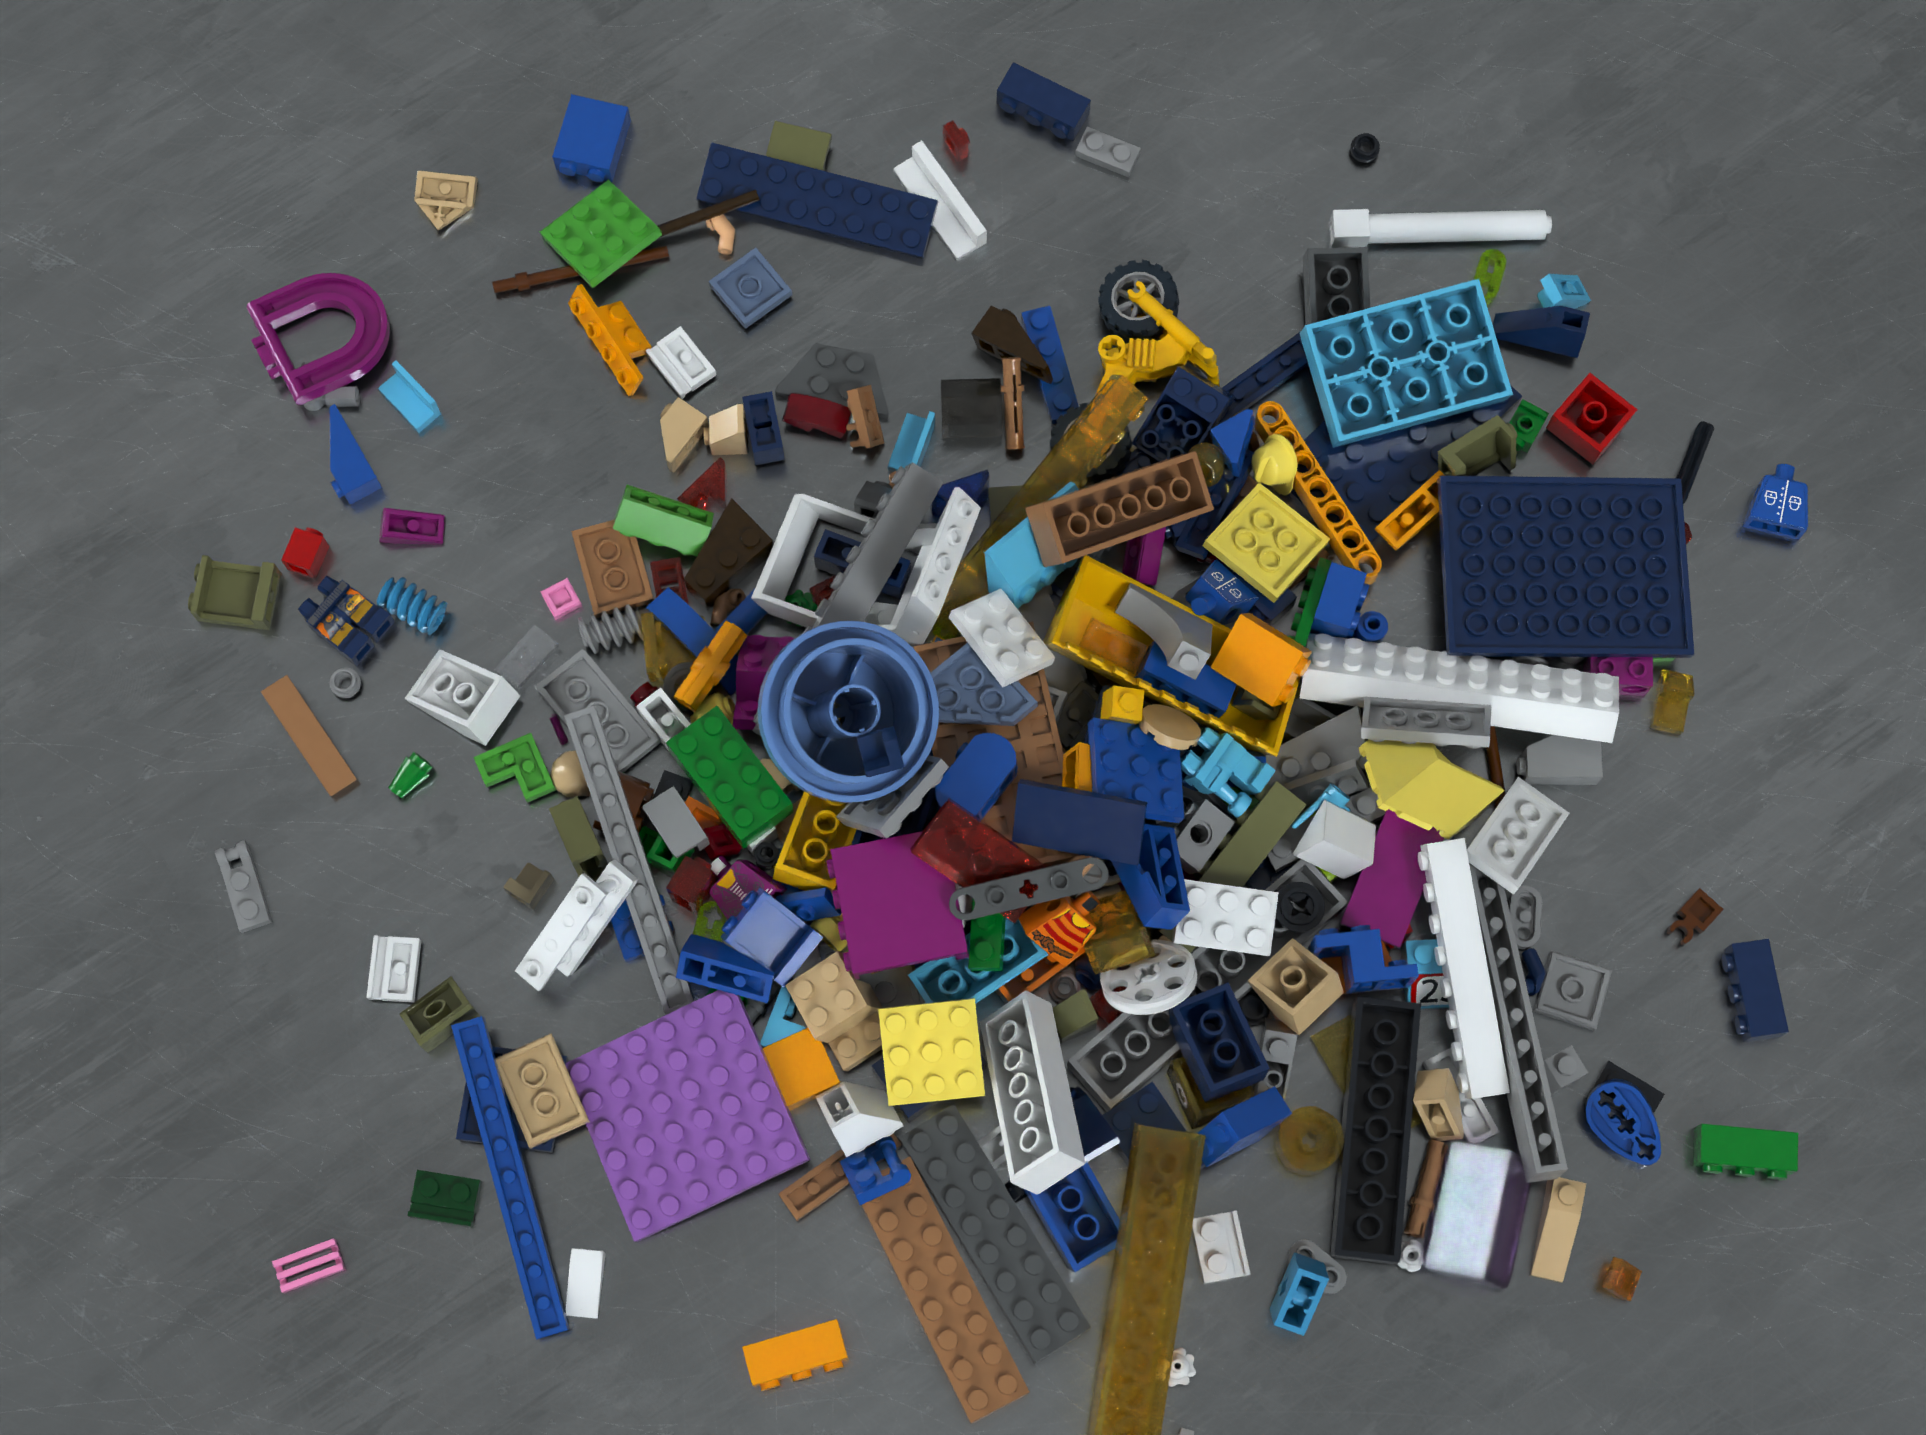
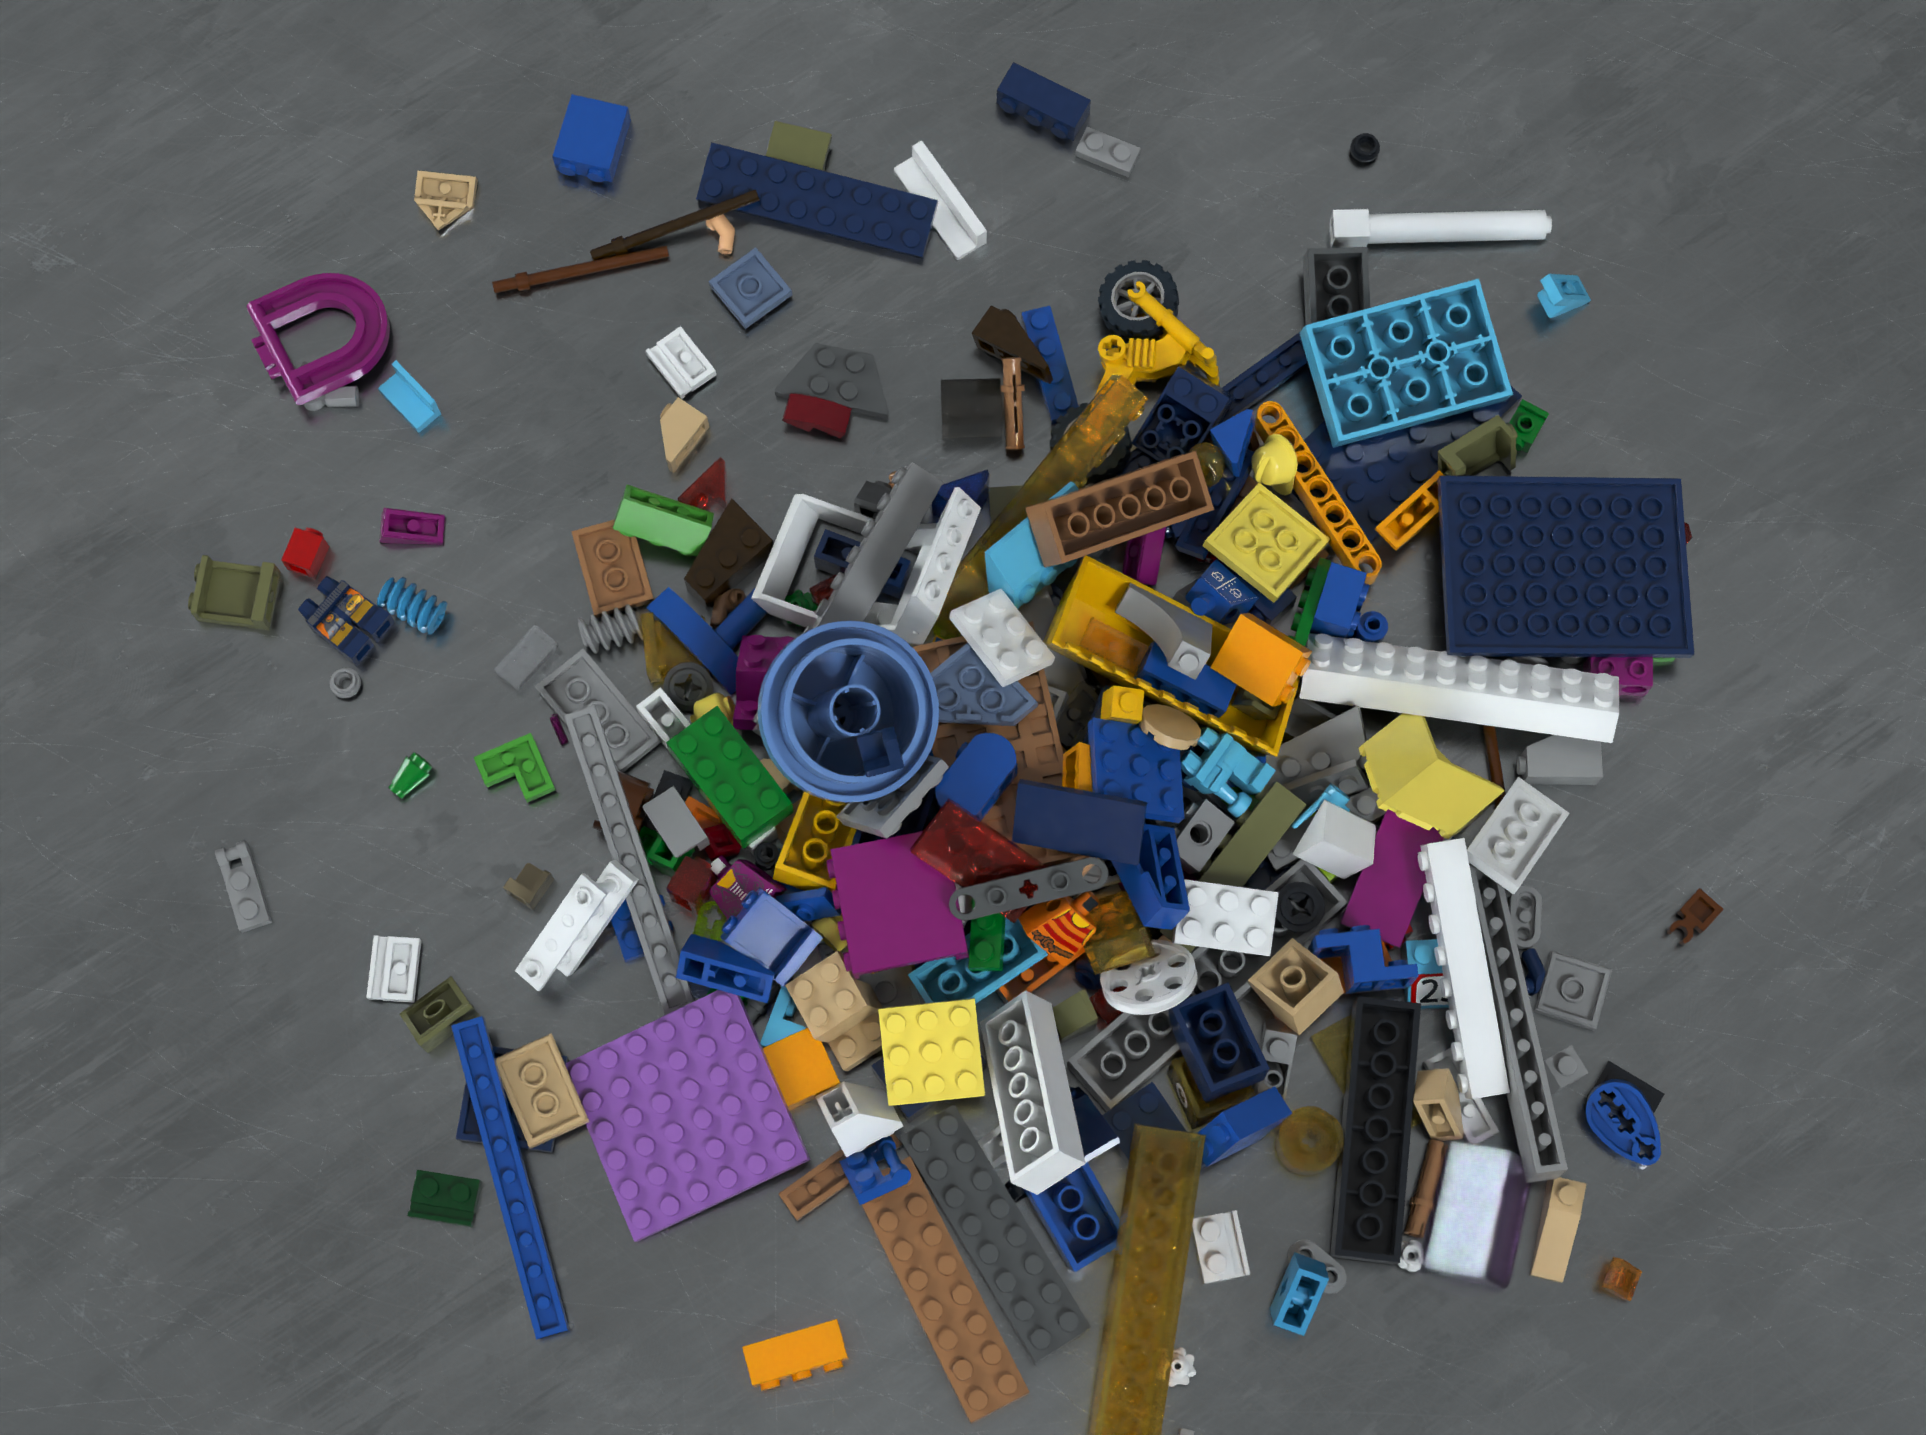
medium nougat slope [261,675,357,796] -> none
bright pink tile [272,1238,346,1293] -> none
blue slope [330,404,382,505] -> none
white slope [405,649,520,746] -> none
bright green plate [540,179,662,288] -> none
bright pink tile [540,578,582,620] -> none
olive slope [549,796,608,882] -> none
tan hair [550,751,591,798] -> none
white slope [565,1248,606,1319] -> none
light orange bracket [568,284,652,396] -> none
dark red plate [630,682,658,709] -> none
clear red slope [650,557,689,605] -> none
light orange piece [673,620,748,712] -> none
tan slope [704,404,748,455] -> none
dark blue brick [742,391,785,465] -> none
medium nougat plate [846,385,884,449] -> none
medium azure panel [888,411,935,472] -> none
clear red plate [943,120,970,162] -> none
light grey plate [1049,972,1080,1003] -> none
black plate [1239,993,1270,1025] -> none
light grey plate [1361,697,1491,749] -> none
clear neon green beam [1473,249,1506,305] -> none
dark blue slope [1493,306,1590,358] -> none
red slope [1546,373,1638,465] -> none
clear yellow slope [1650,669,1695,735] -> none
black axle [1677,421,1714,504] -> none
green brick [1693,1124,1798,1180] -> none
dark blue brick [1722,939,1789,1042] -> none
torso [1742,464,1808,540] -> none

